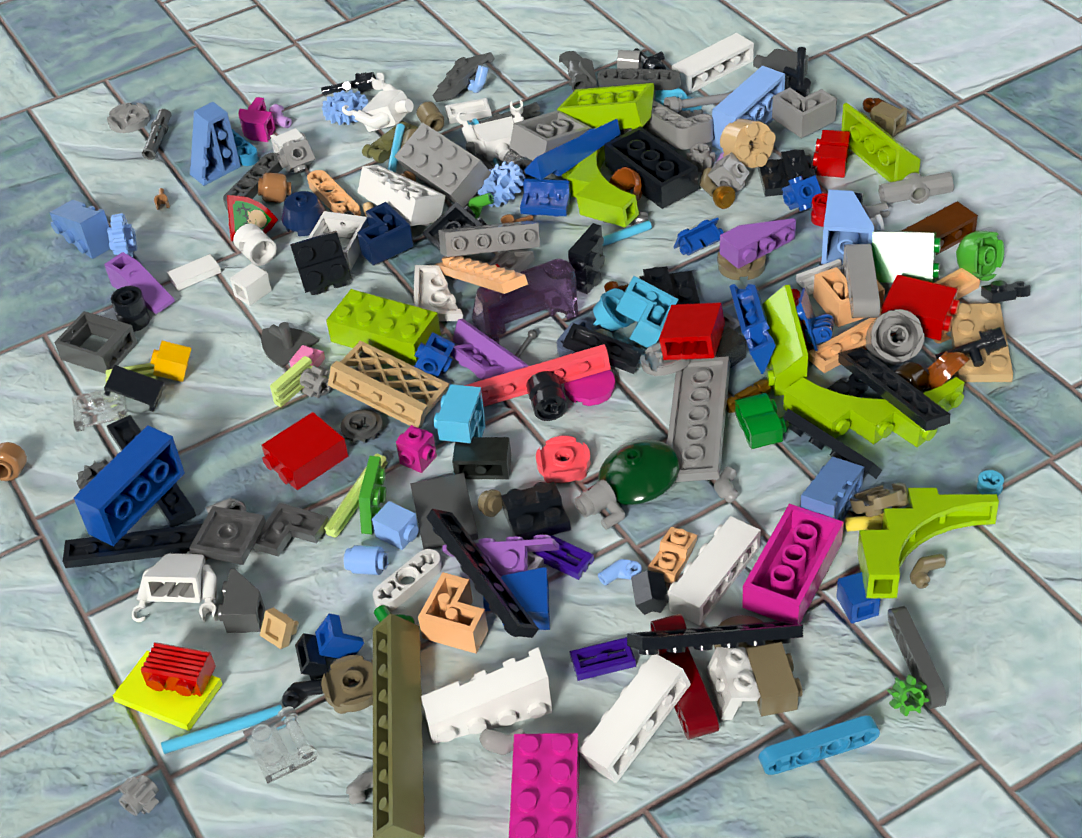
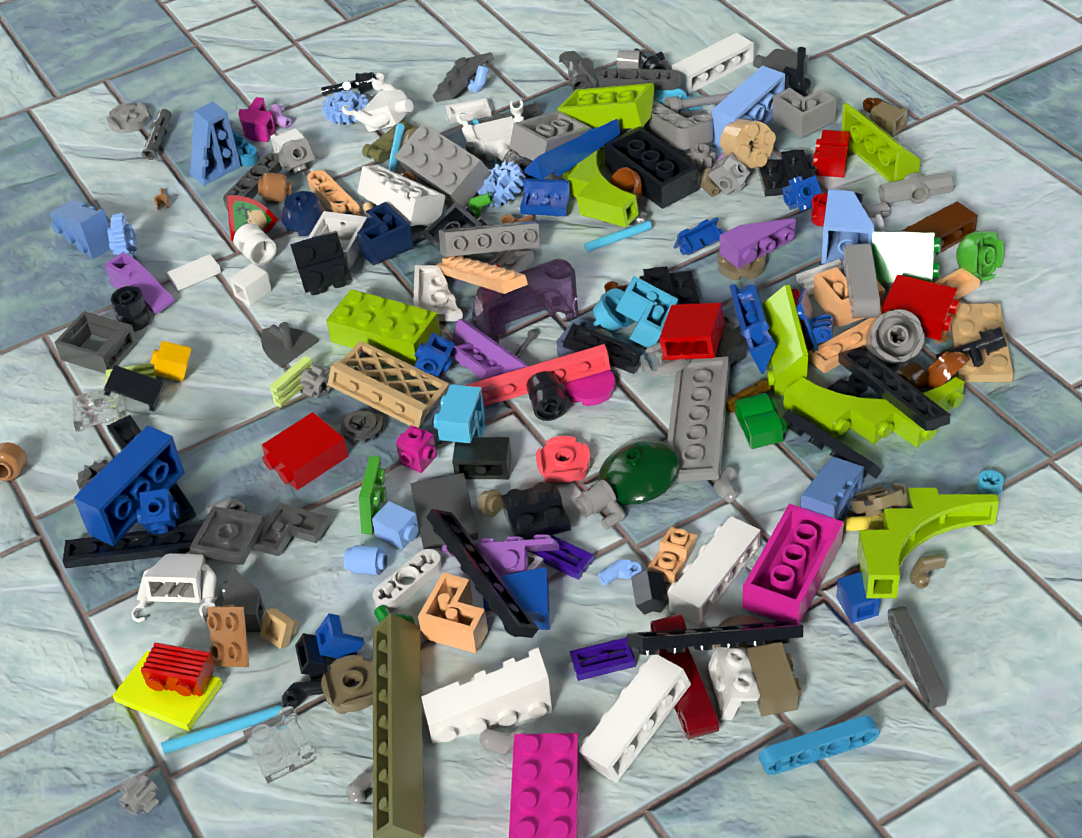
bright pink plate [289,345,325,367] -> none
yellowish green axle [324,453,388,538] -> none
dark tan brick [416,102,444,132] -> none
black plate [568,223,605,294] -> none
pearl gold plate [713,186,735,209] -> none
bright green gear [887,675,929,716] -> none
black plate [981,281,1031,303] -> none
none -> blue brick [136,489,179,534]
none -> medium nougat hinge [207,604,249,667]

